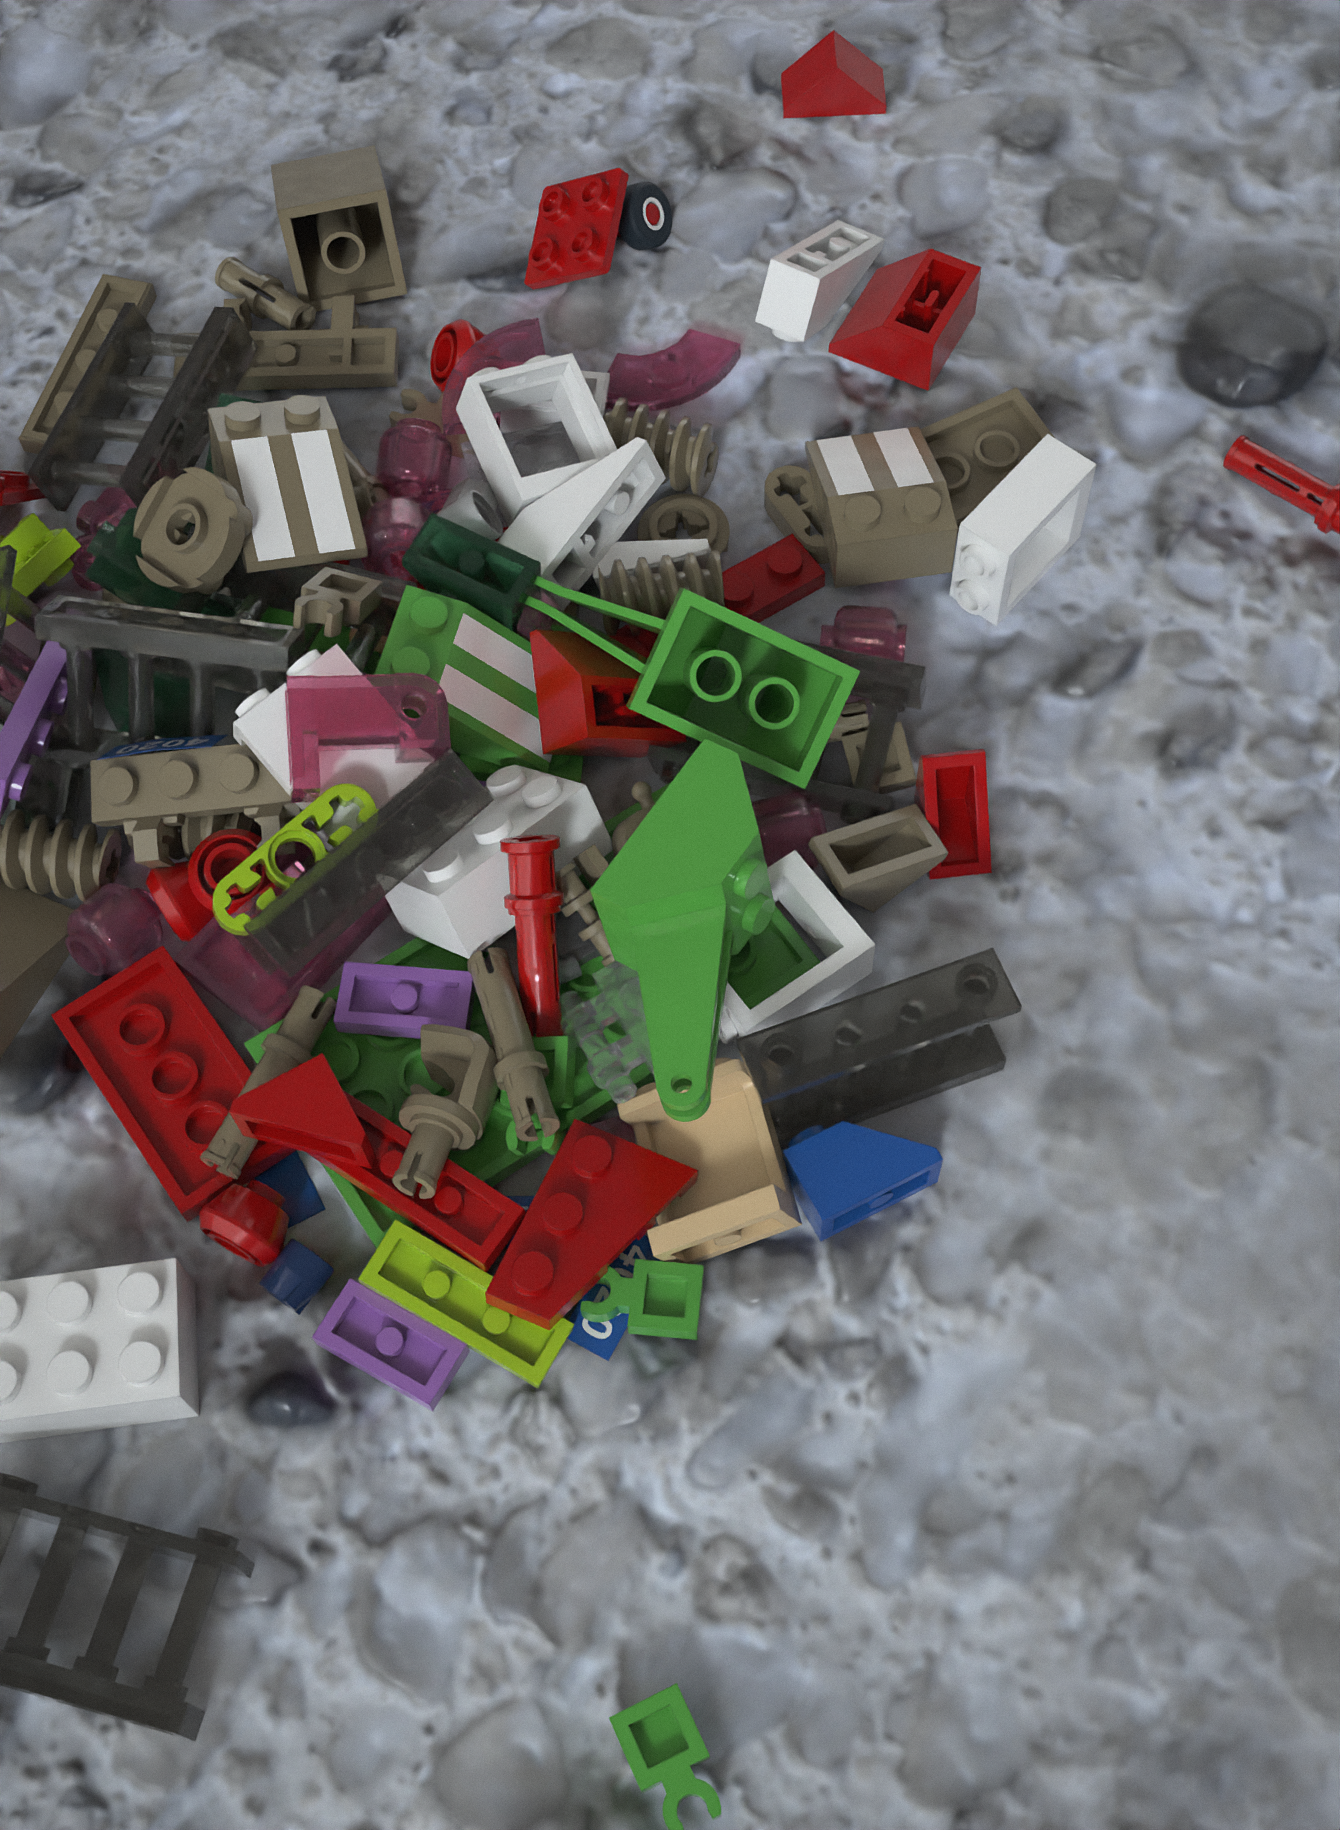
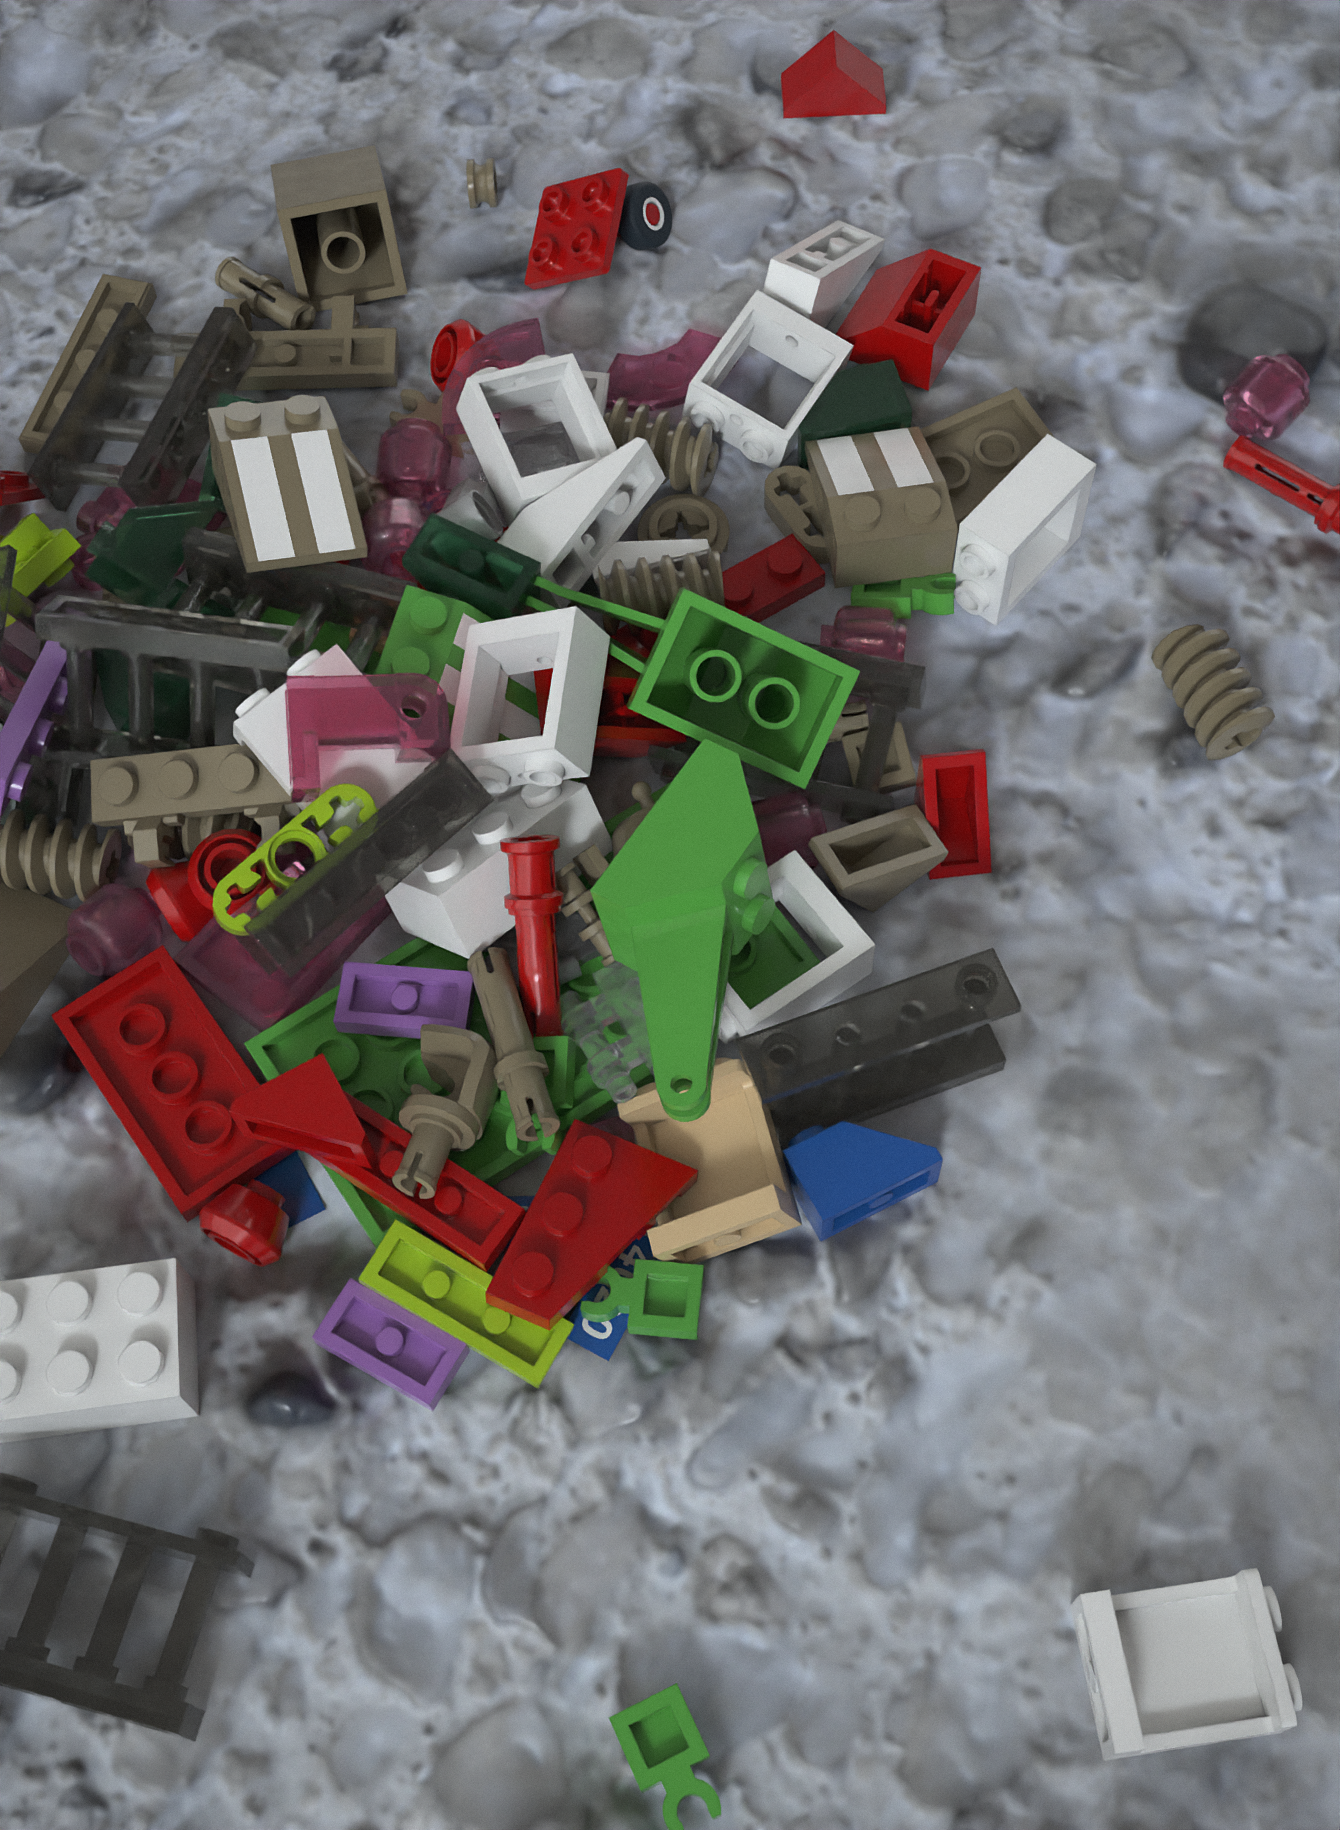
blue sticker [97,734,228,760] -> none
dark tan plate [133,467,253,595] -> none
dark tan pin [200,985,337,1179] -> none
dark blue hose [259,1238,335,1315] -> none
dark tan plate [293,567,383,637] -> none
none -> white window [445,606,610,794]
none -> dark tan bush [466,158,498,209]
none -> white window [682,290,854,470]
none -> clear green slope [797,359,913,470]
none -> bright green plate [850,573,956,623]
none -> white panel [1070,1568,1302,1761]
none -> dark tan piece [1151,624,1275,761]
none -> clear pink head [1223,353,1310,441]

